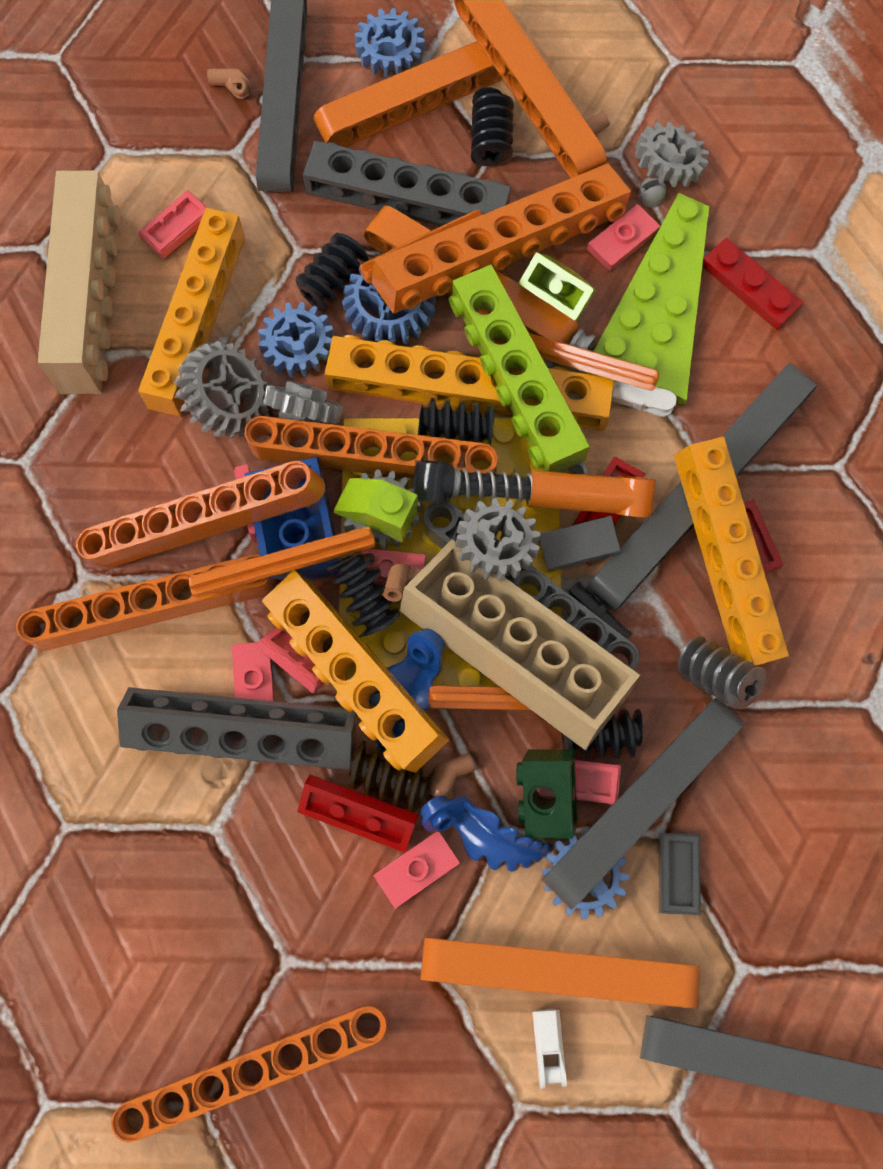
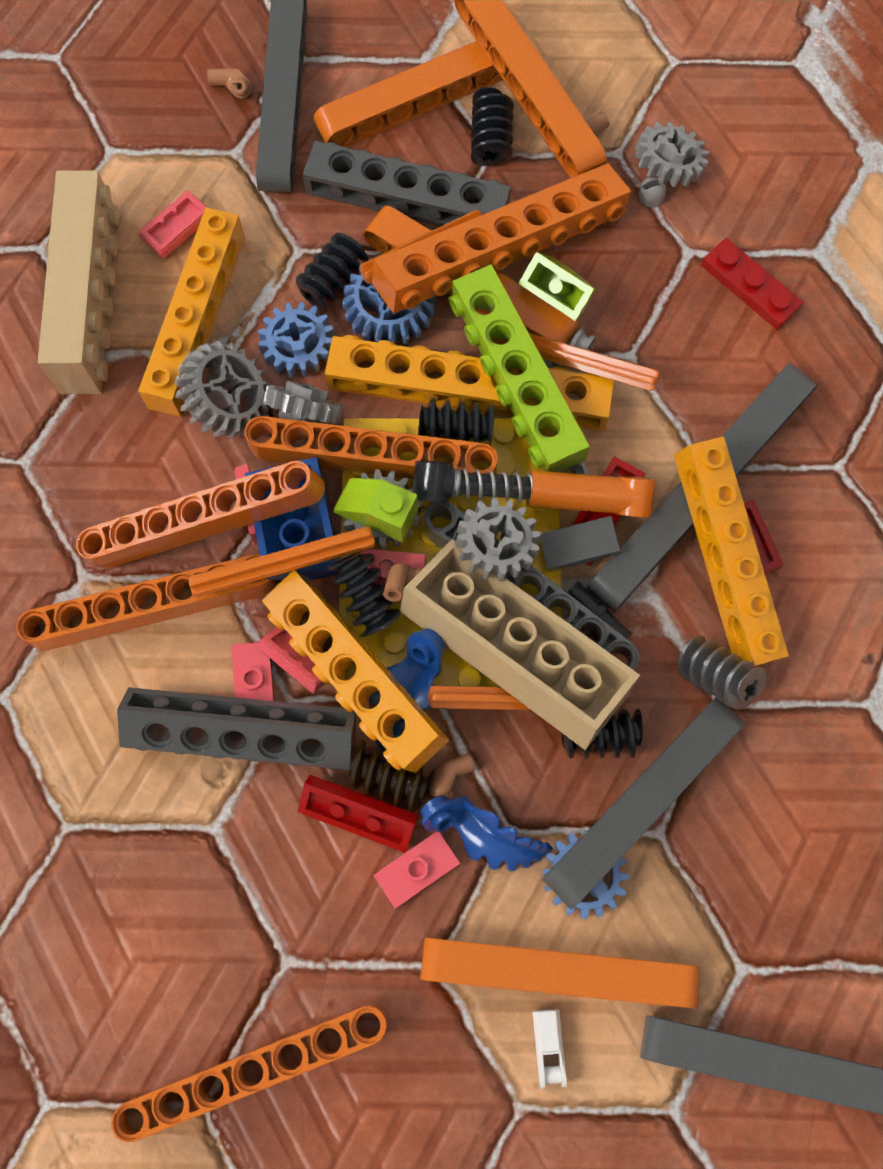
medium blue gear [354,8,425,78] -> none
dark green brick [516,749,578,839] -> none
coral plate [540,759,622,804] -> none
coral plate [587,204,661,272] -> none
lime wing [594,193,709,406] -> none
white bar [611,381,677,417] -> none
dark grey tile [659,833,701,915] -> none

